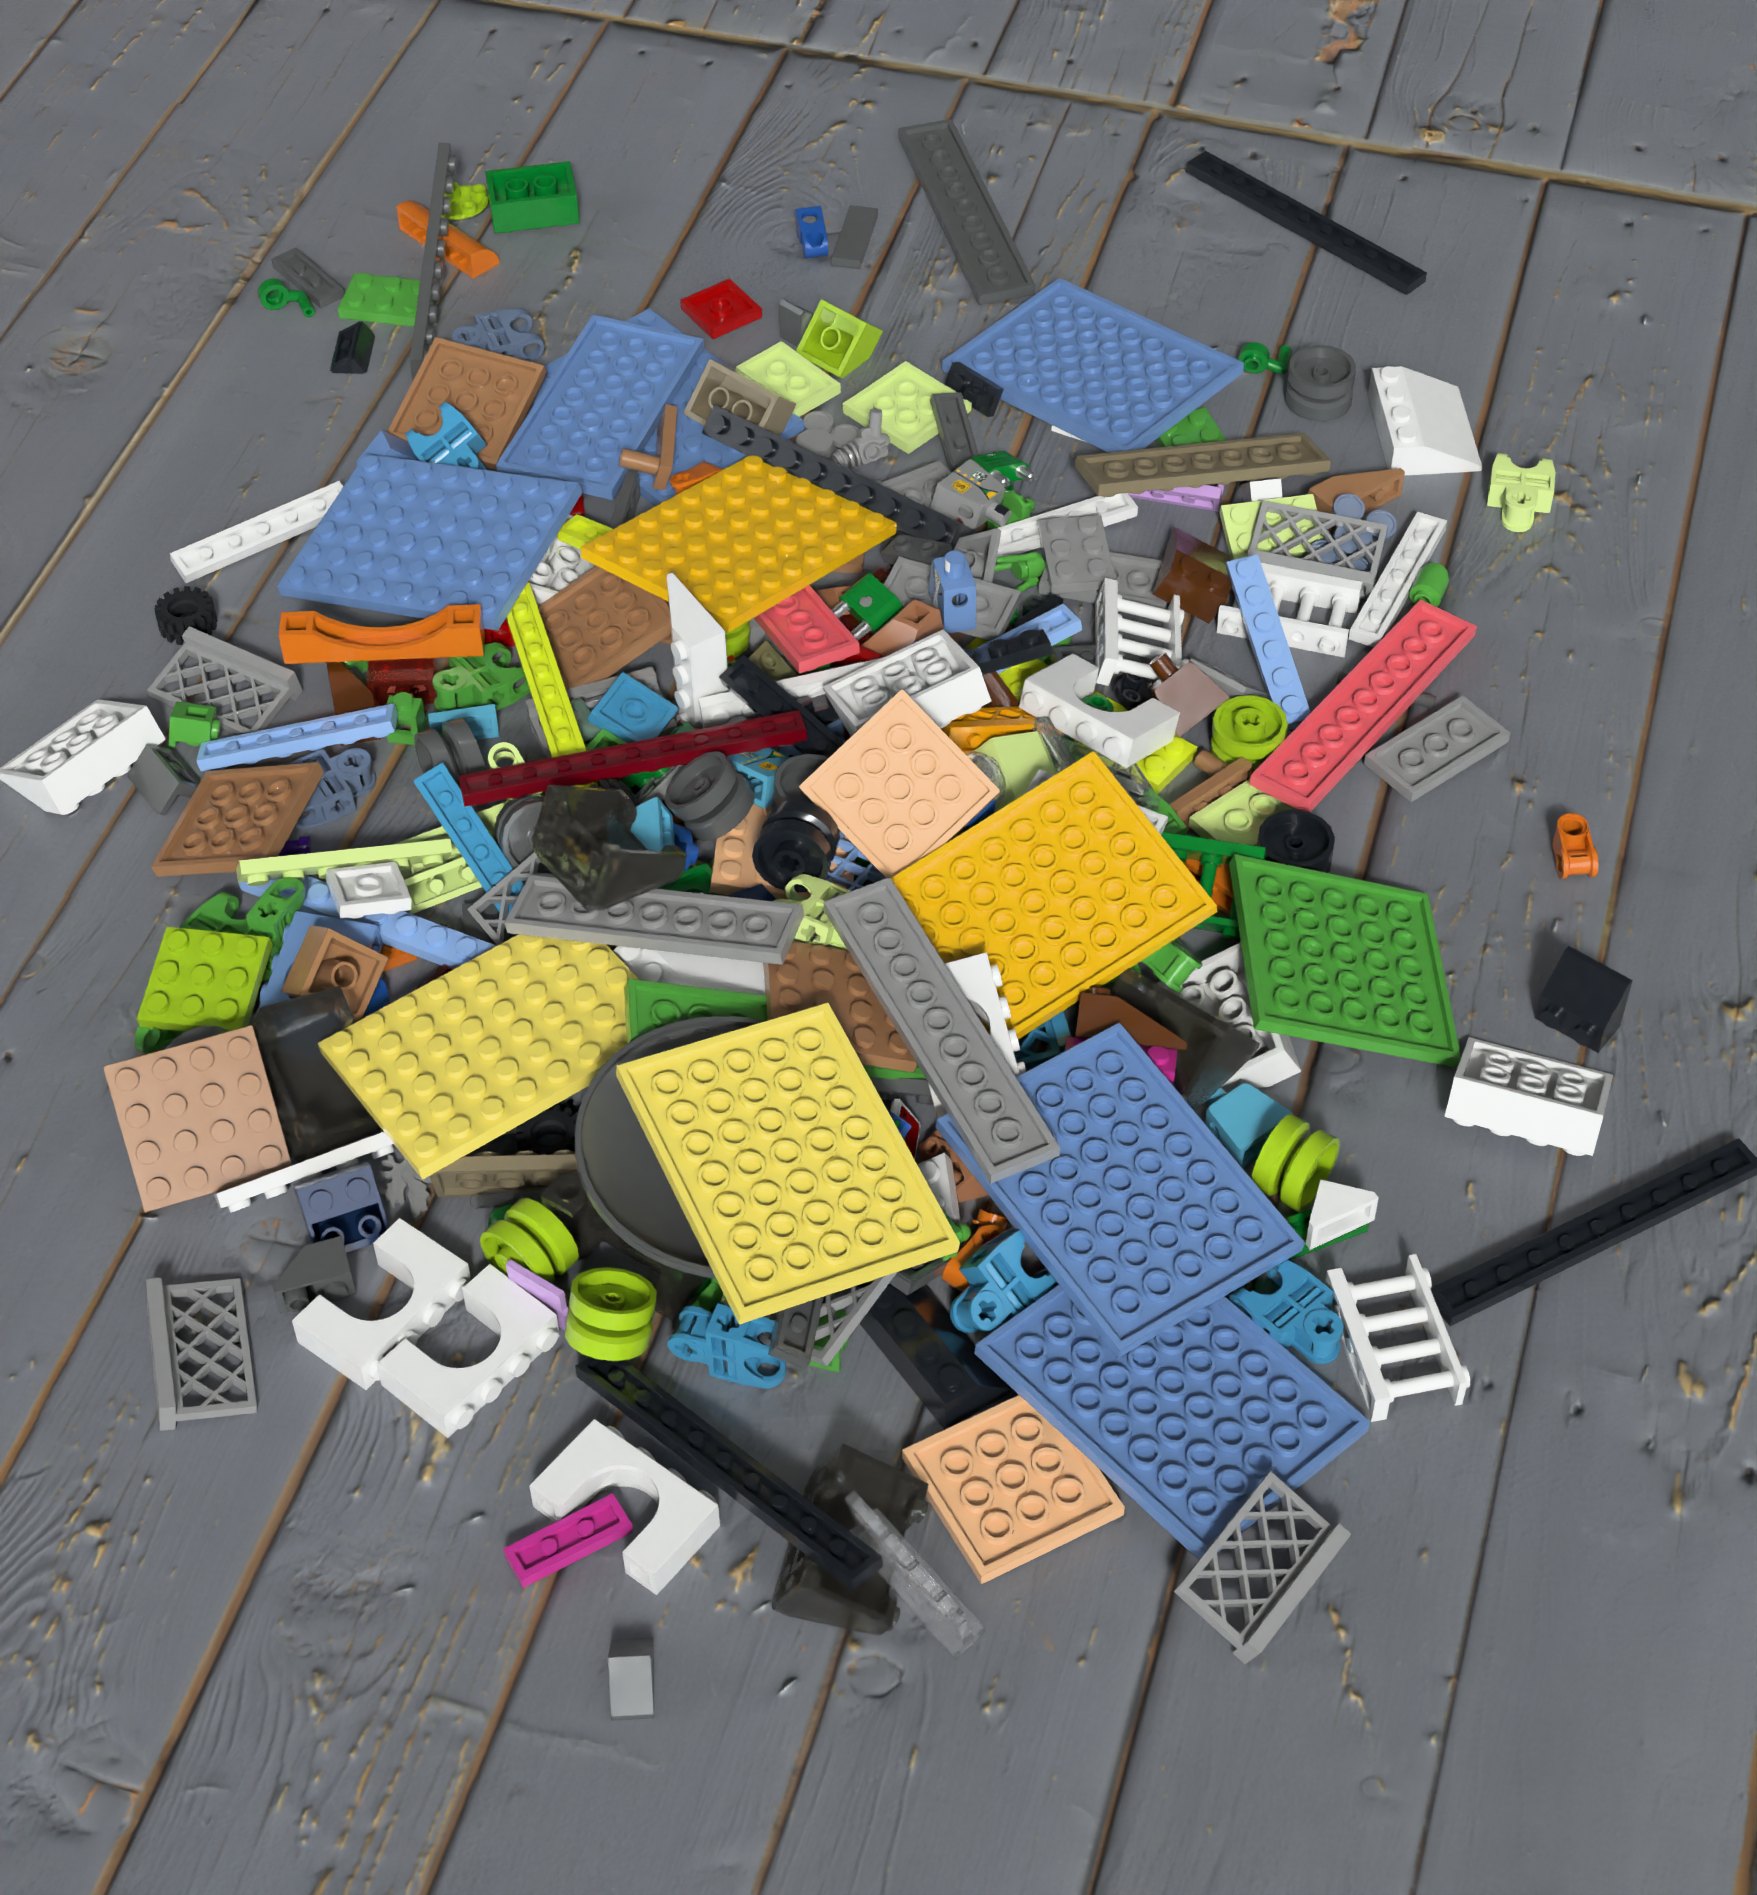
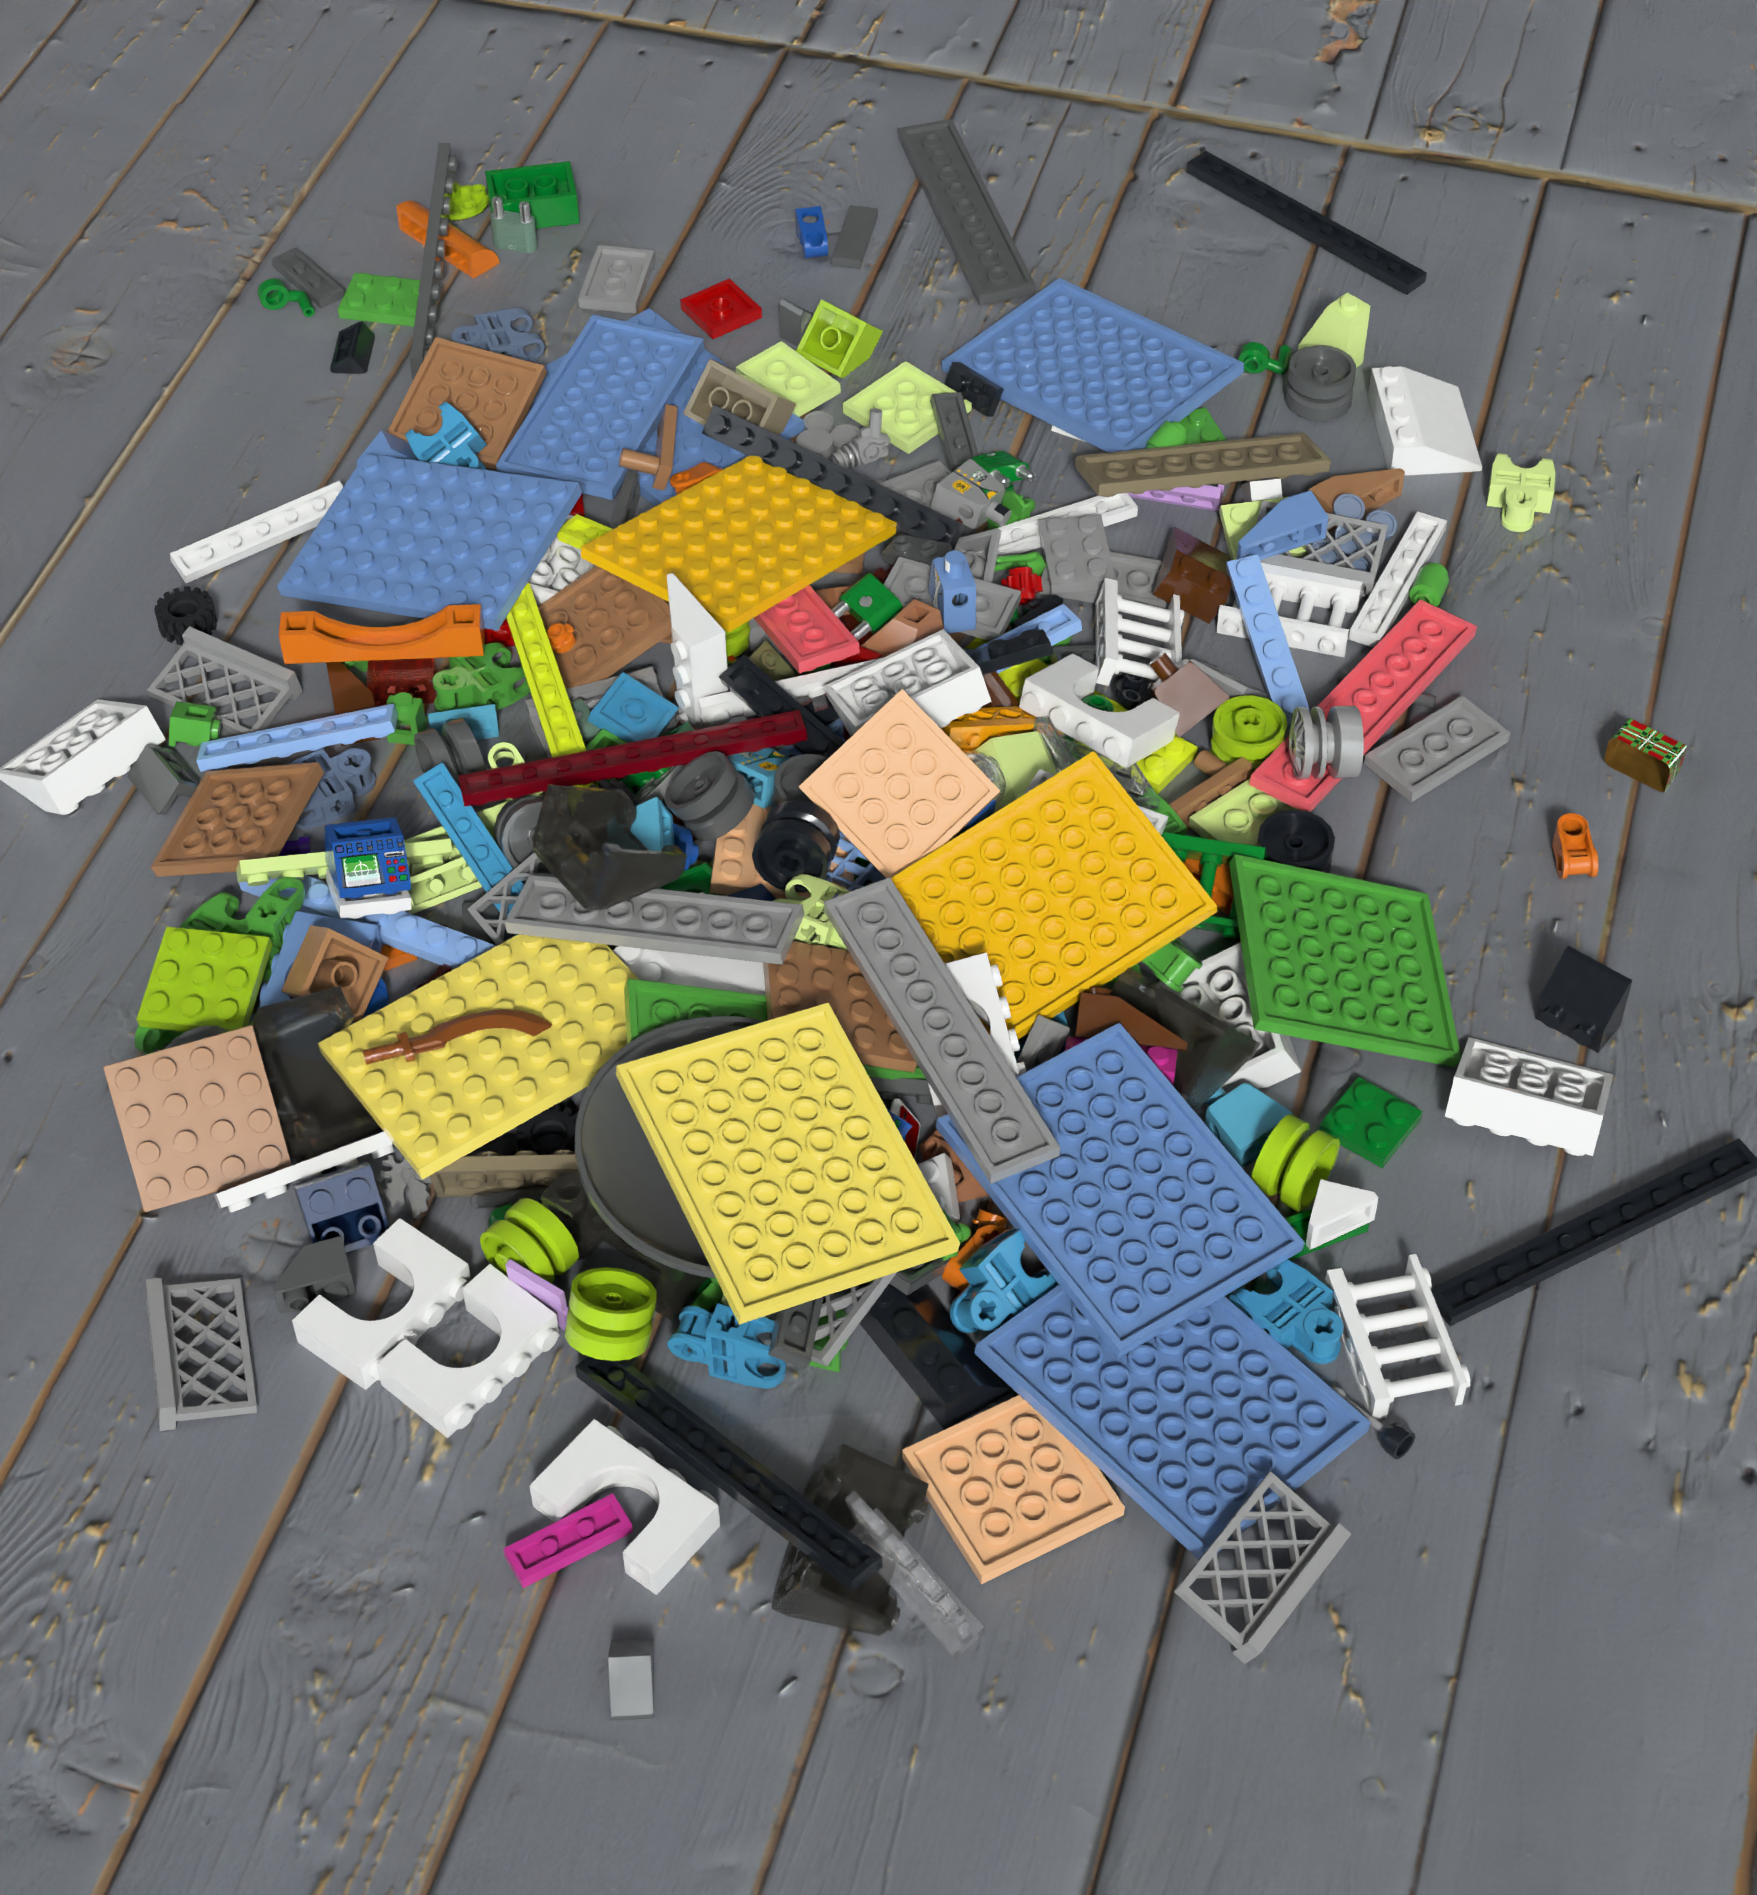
none -> blue slope [325,817,411,899]
none -> dark orange sword [363,1009,552,1065]
none -> sand green piece [490,196,538,253]
none -> orange plate [546,623,576,654]
none -> light grey plate [578,245,655,314]
none -> red gear [1001,567,1043,605]
none -> light grey plate [1016,1015,1070,1072]
none -> bright green brick [1144,421,1188,449]
none -> medium blue slope [1236,490,1328,560]
none -> light grey wheel [1289,706,1364,780]
none -> yellowish green slope [1298,292,1371,368]
none -> green plate [1319,1077,1423,1169]
none -> black hinge [1333,1387,1415,1459]
none -> piece [1604,718,1687,793]

